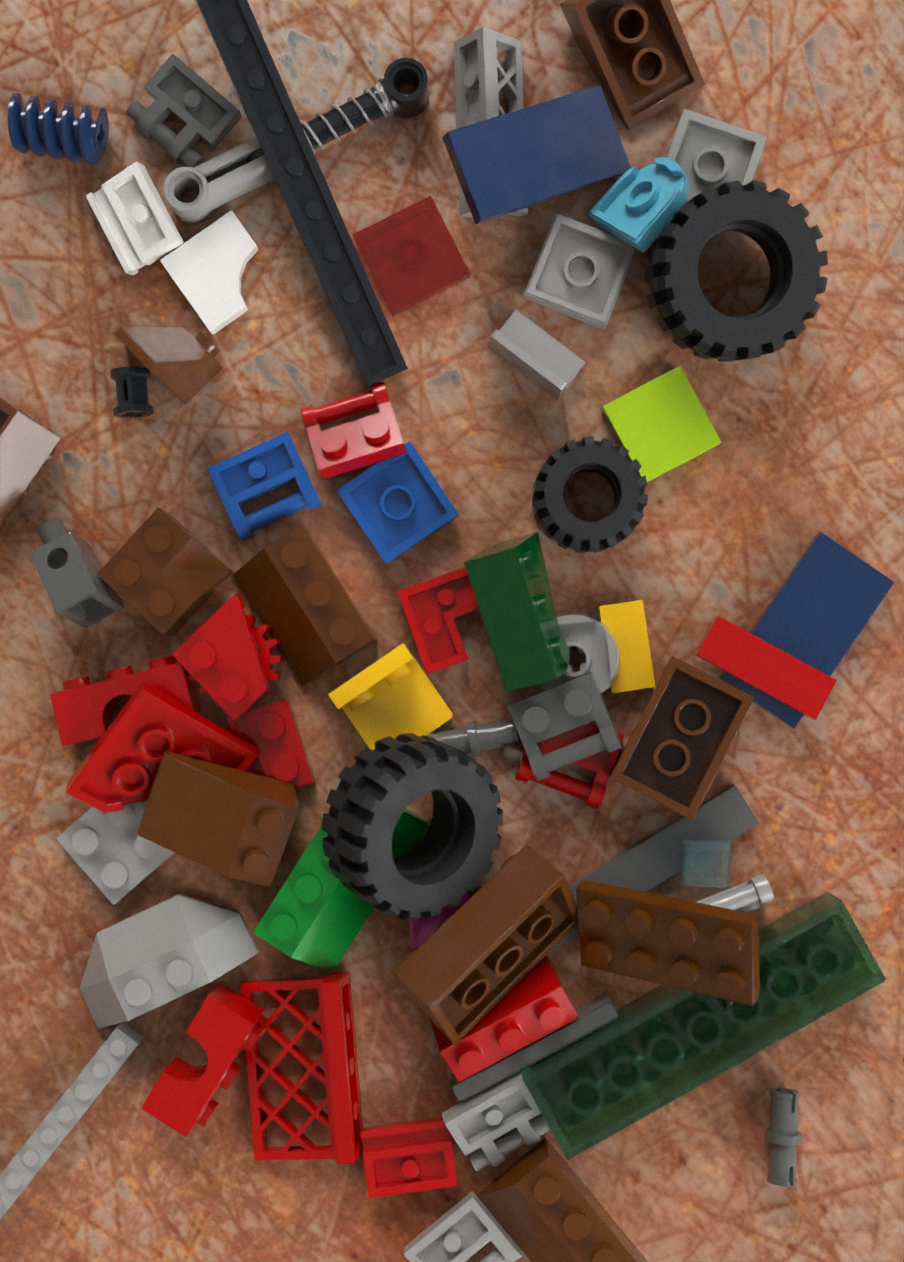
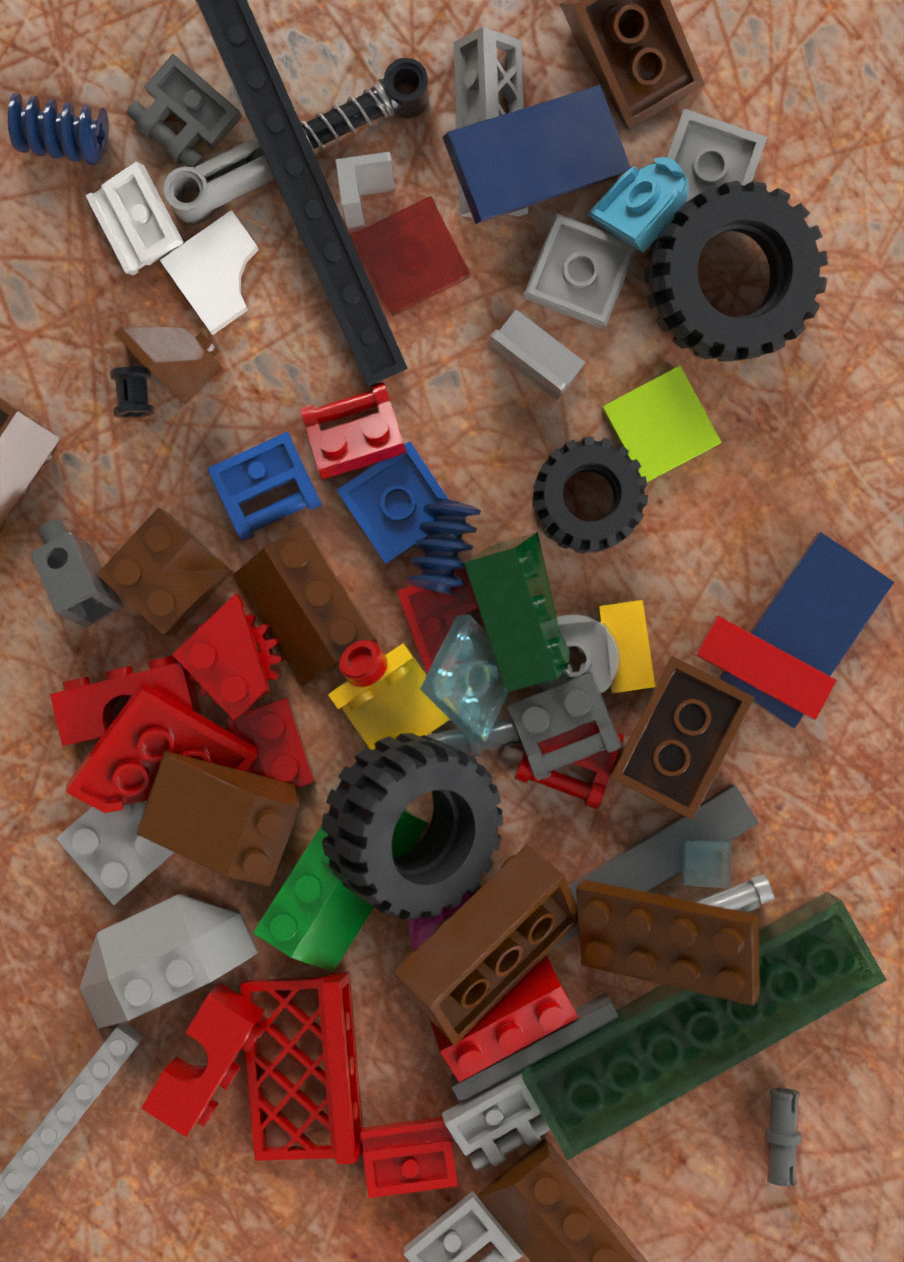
none -> light grey panel [335,152,395,232]
none -> red tile [339,640,388,687]
none -> dark blue piece [407,498,481,596]
none -> clear light blue plate [420,615,509,742]

